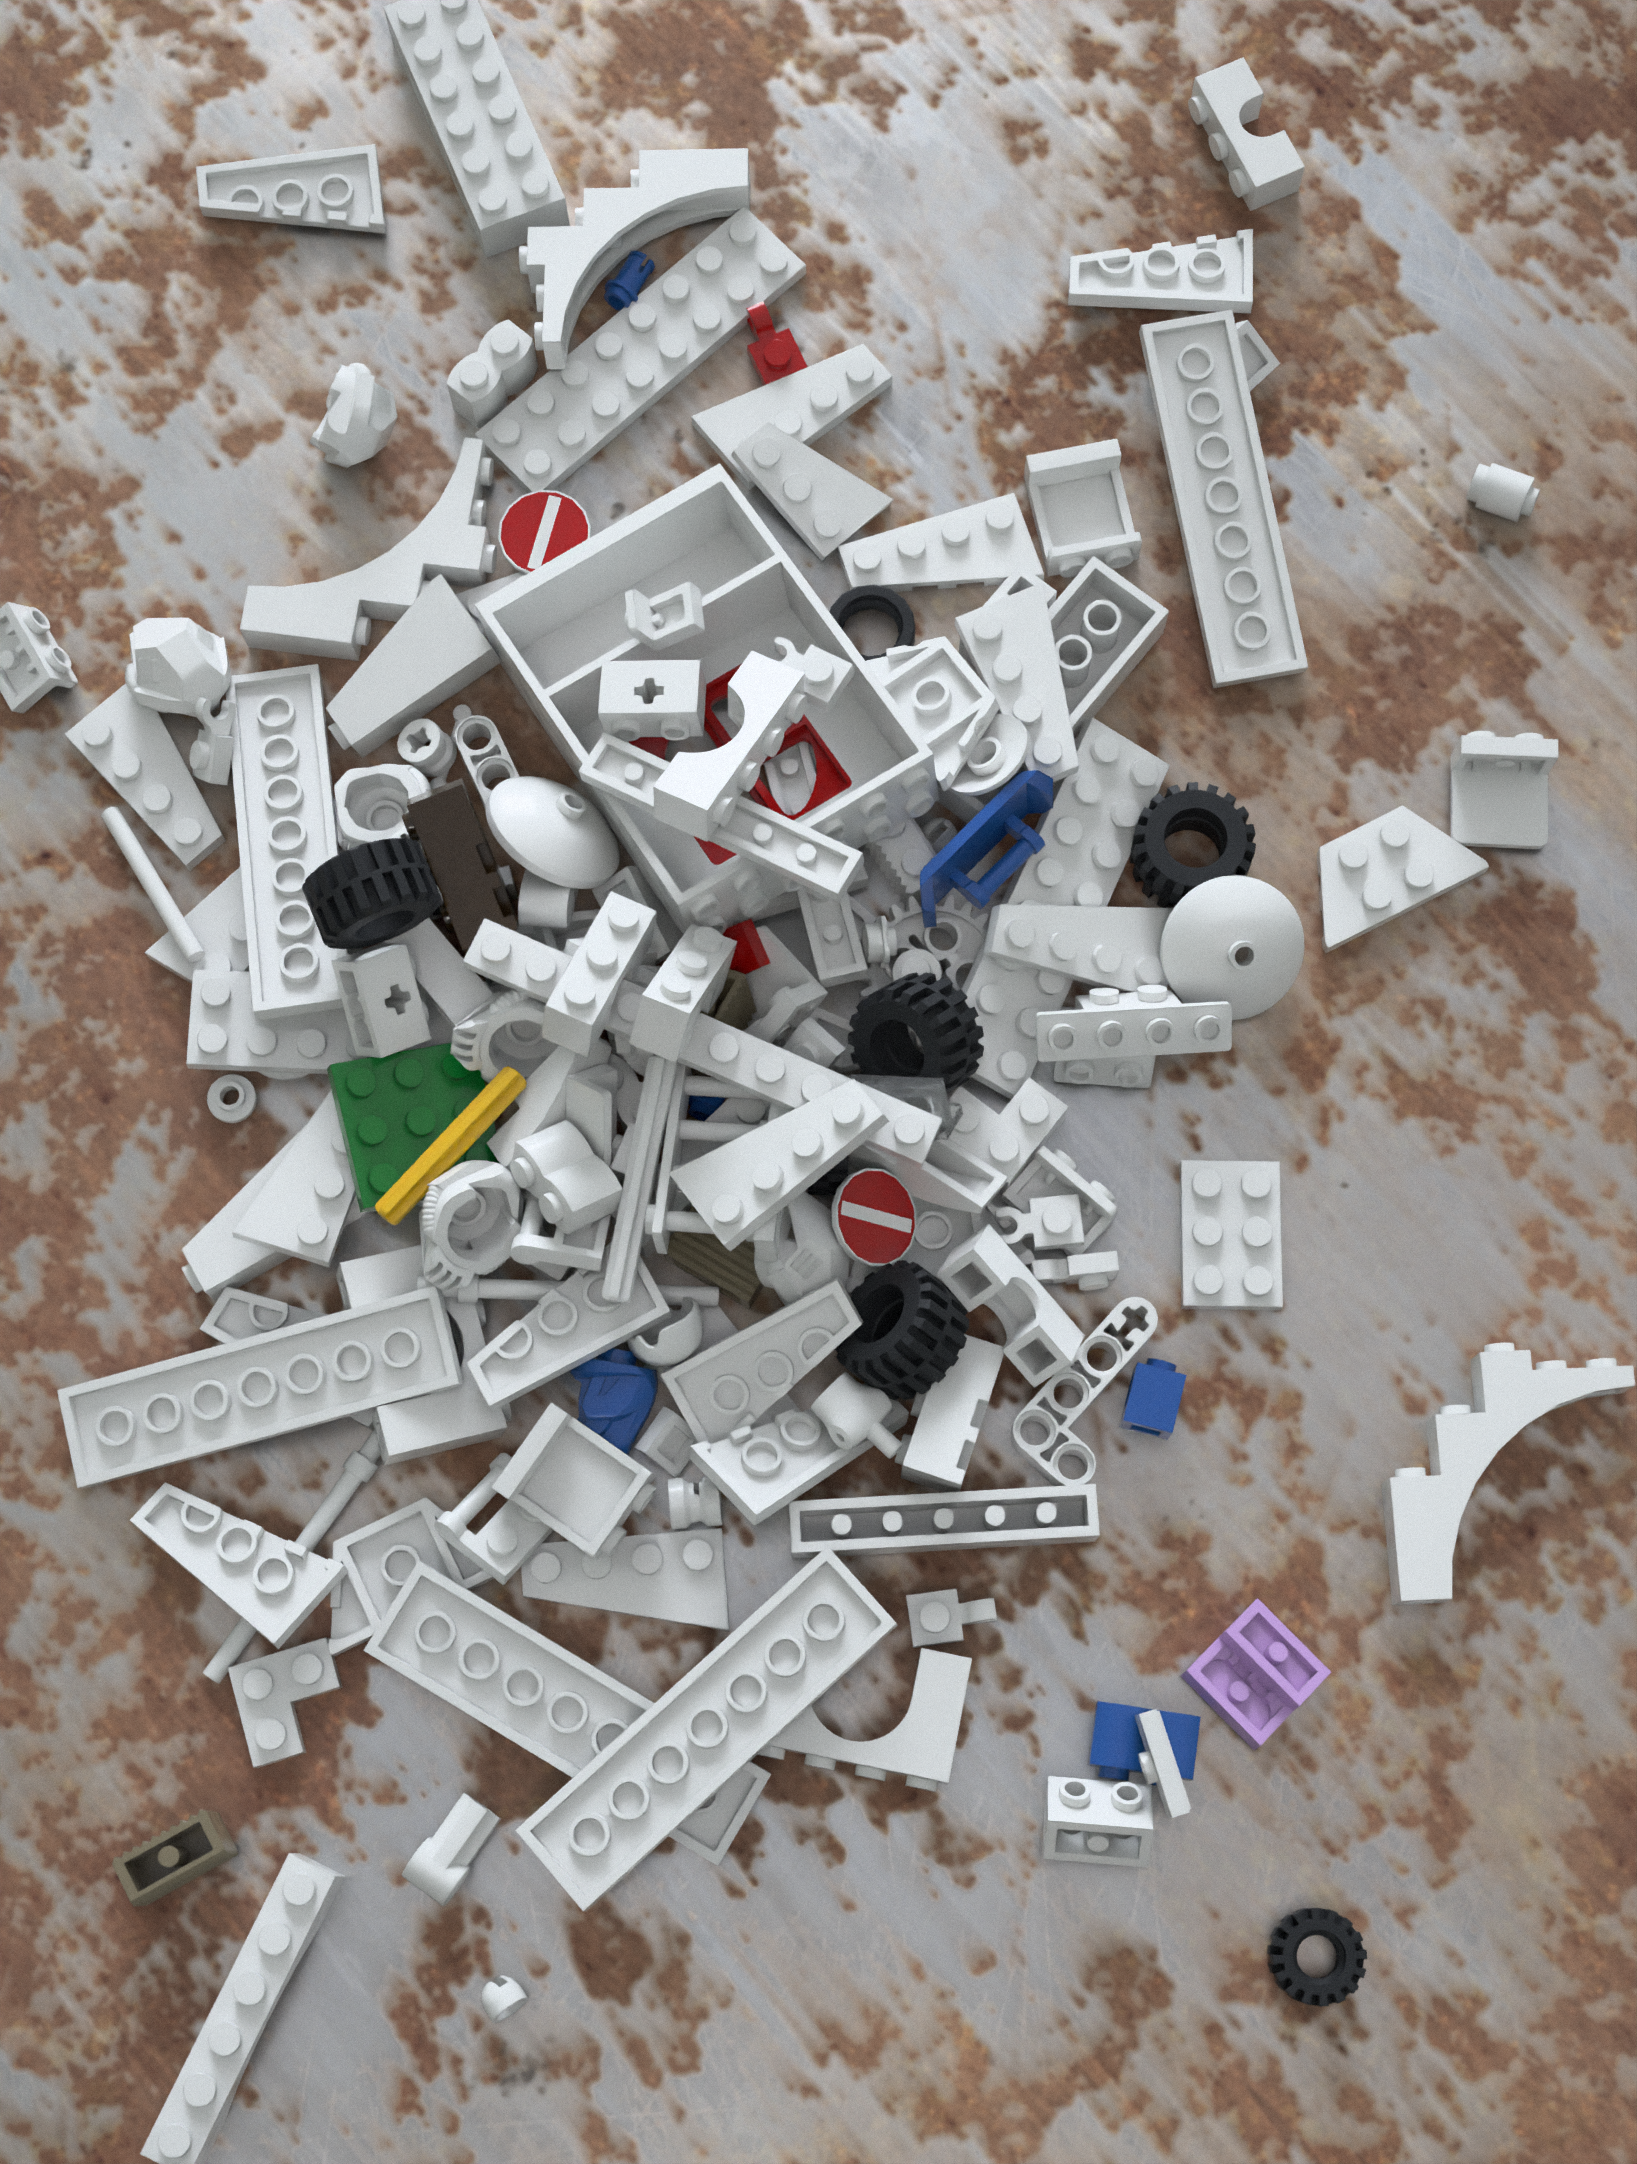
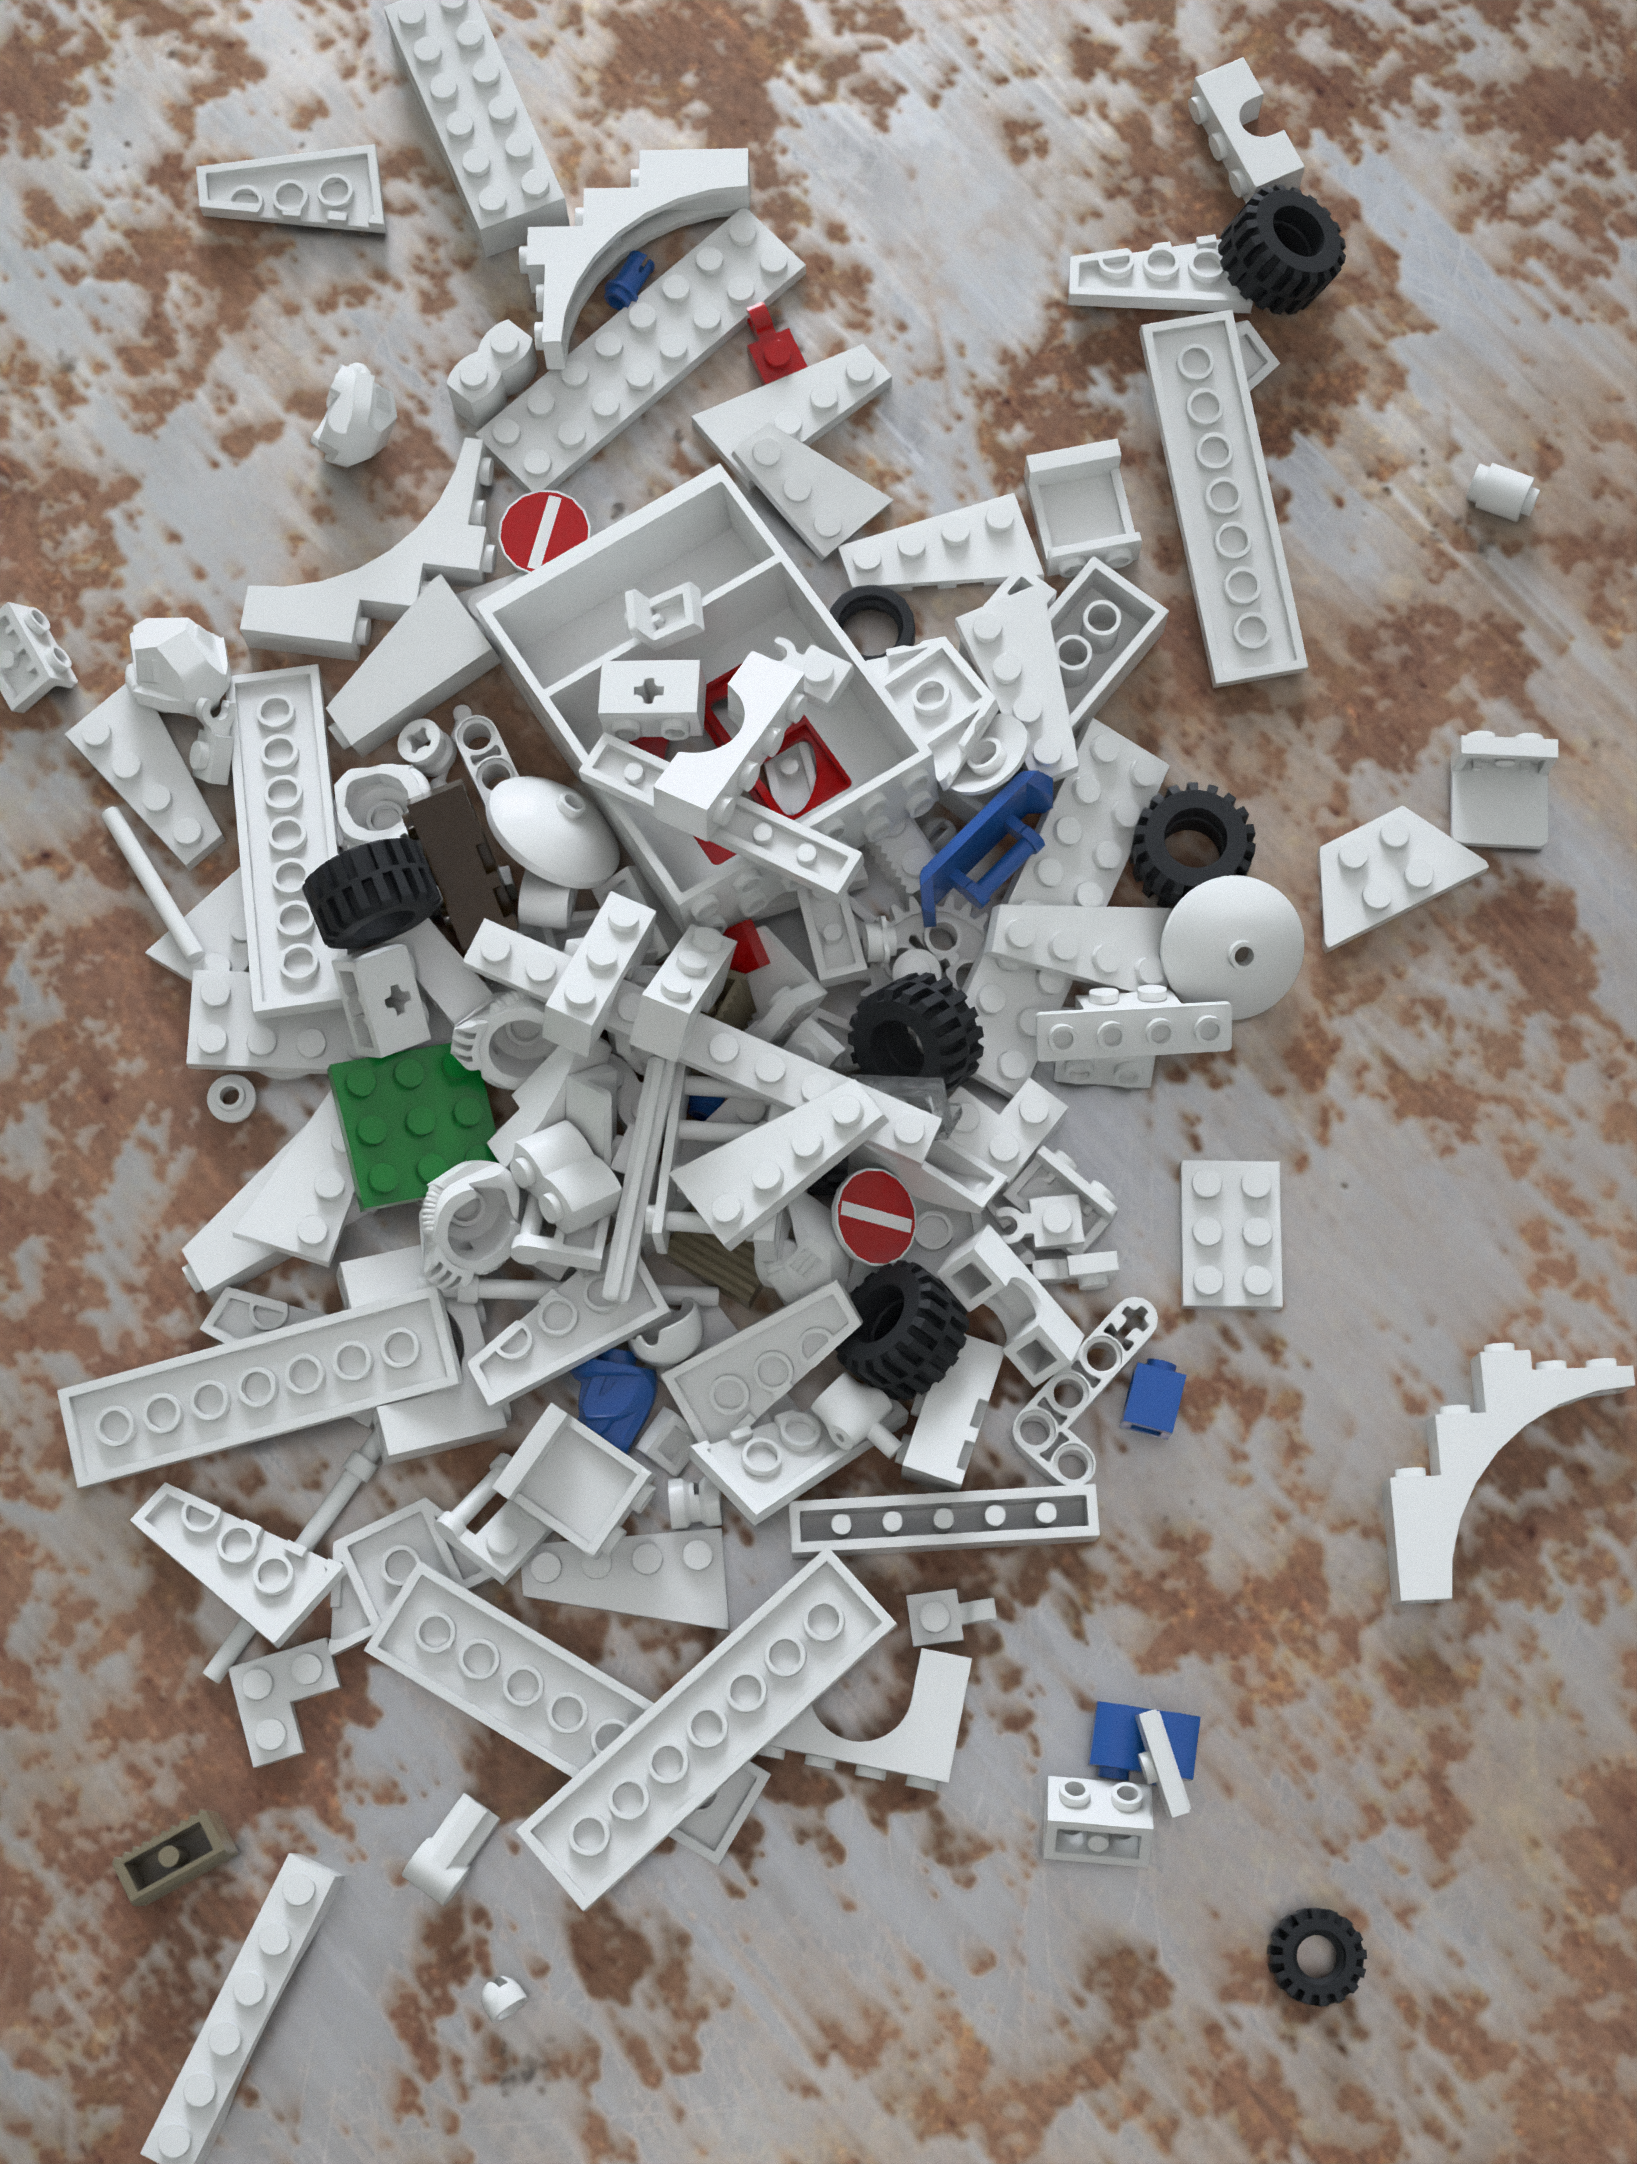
yellow axle [375,1066,527,1225] -> none
lavender slope [1181,1598,1331,1750] -> none
none -> black tyre [1218,185,1346,315]

